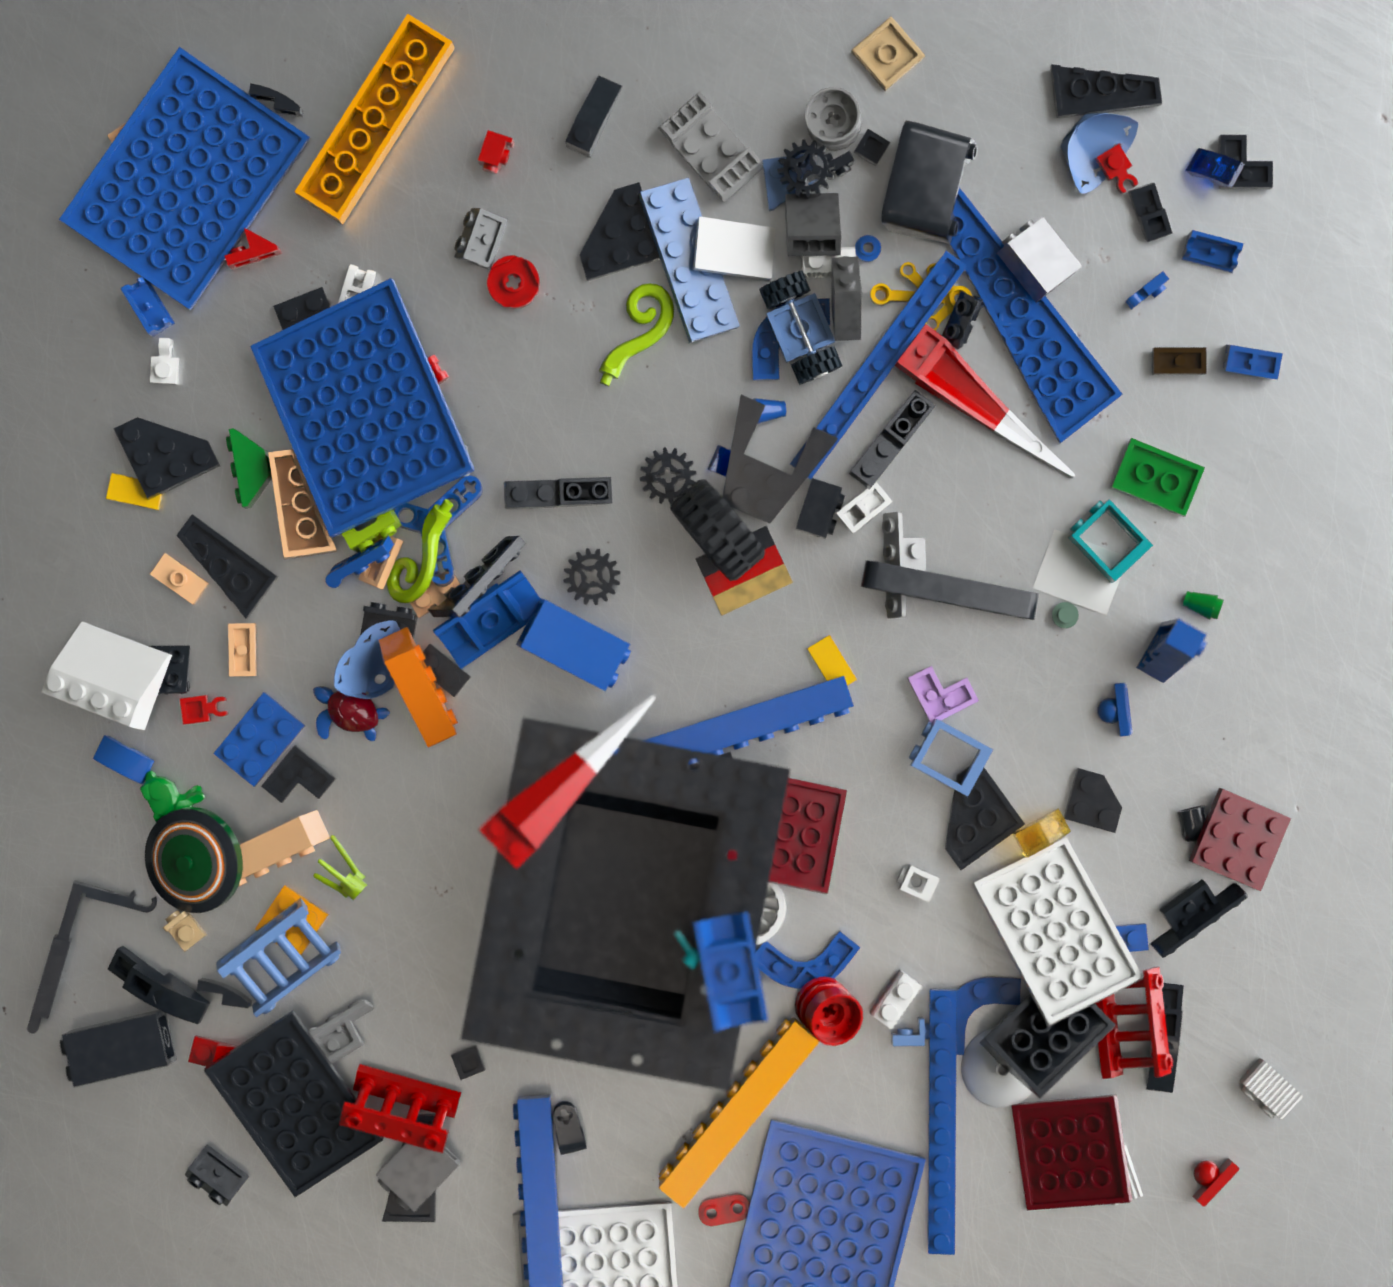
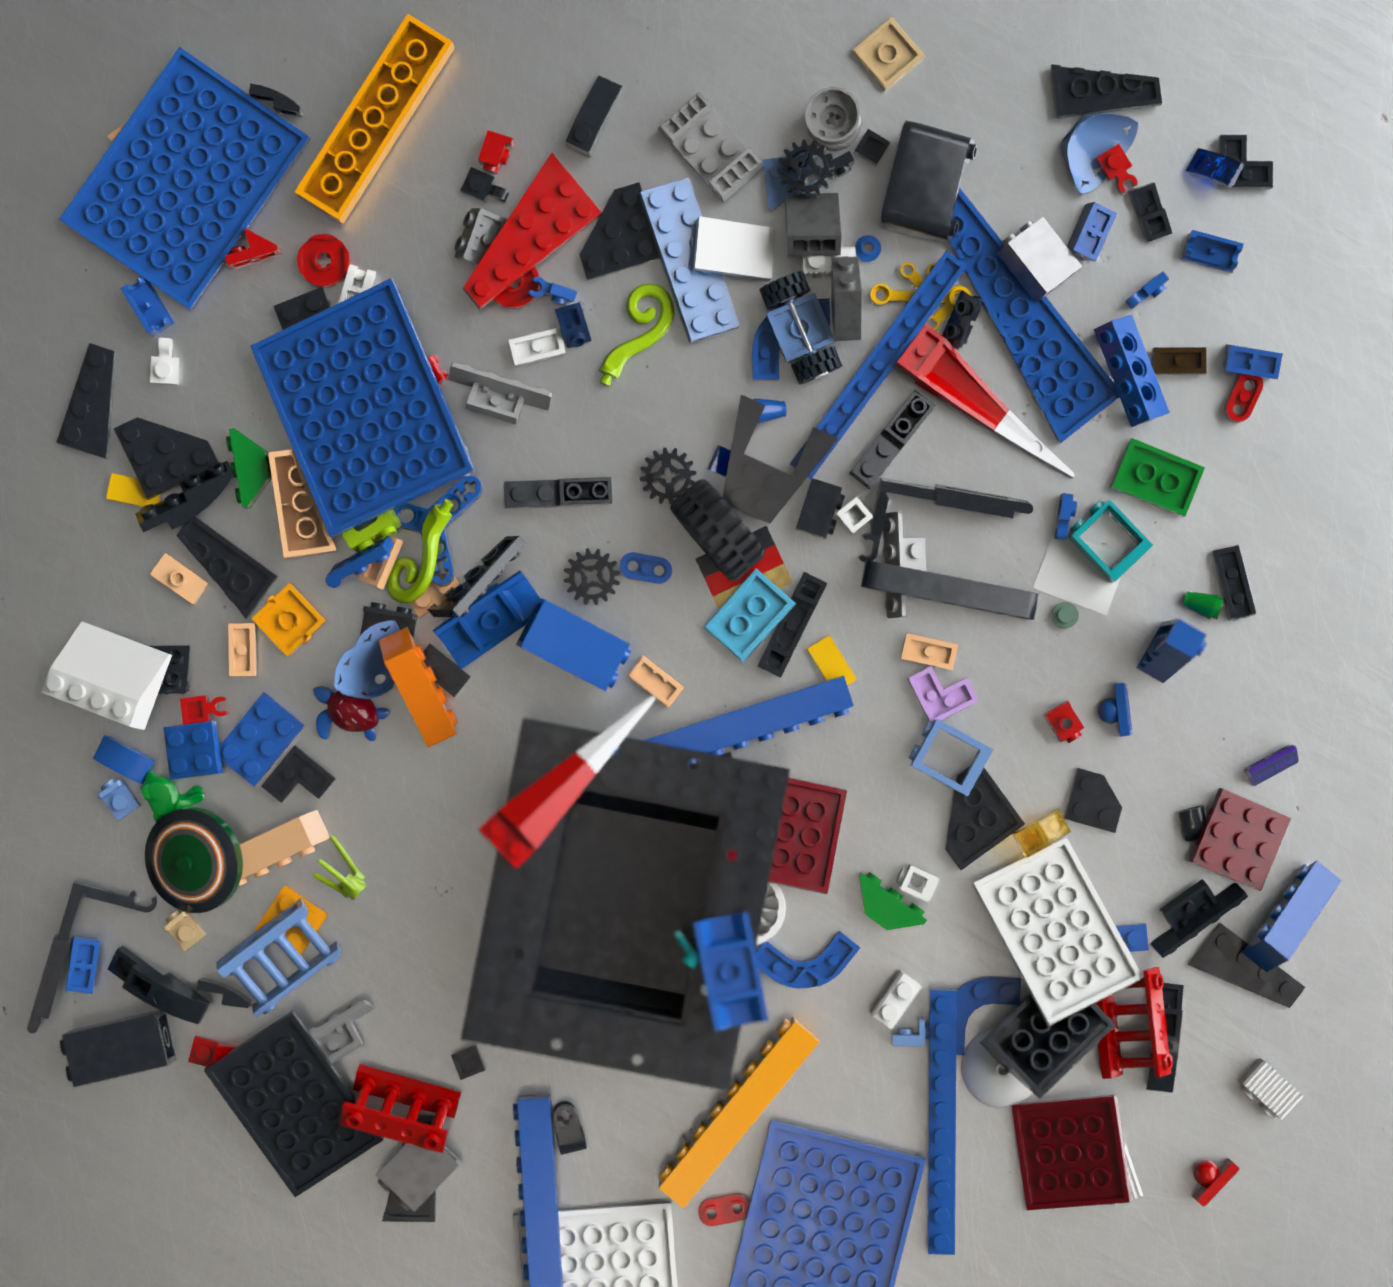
black bracket [185,1144,249,1206] -> none
red wheel [795,976,863,1046] -> none
none -> black wing [56,343,116,460]
none -> blue hinge [65,935,101,994]
none -> medium blue bracket [97,779,141,821]
none -> black slope [135,461,234,533]
none -> blue plate [164,721,223,780]
none -> light orange plate [251,582,327,657]
none -> red plate [297,234,351,288]
none -> light grey bracket [449,362,552,424]
none -> black plate [460,167,509,203]
none -> red wing [463,153,602,310]
none -> white plate [509,327,566,367]
none -> blue plate [528,277,577,306]
none -> dark blue bracket [555,302,592,348]
none -> blue plate [620,552,672,584]
none -> light nougat plate [627,655,685,708]
none -> medium azure tile [704,569,796,663]
none -> black slope [757,572,828,678]
none -> black hinge [858,478,1034,562]
none -> green slope [858,872,927,930]
none -> light nougat plate [900,633,958,670]
none -> red brick [1043,701,1084,743]
none -> blue plate [1054,493,1077,540]
none -> hinge [1067,202,1117,262]
none -> blue brick [1093,315,1170,428]
none -> black wing [1188,923,1306,1008]
none -> black hinge [1212,545,1256,621]
none -> red plate [1224,374,1263,423]
none -> wedge [1242,861,1342,972]
none -> dark purple slope [1244,745,1299,786]

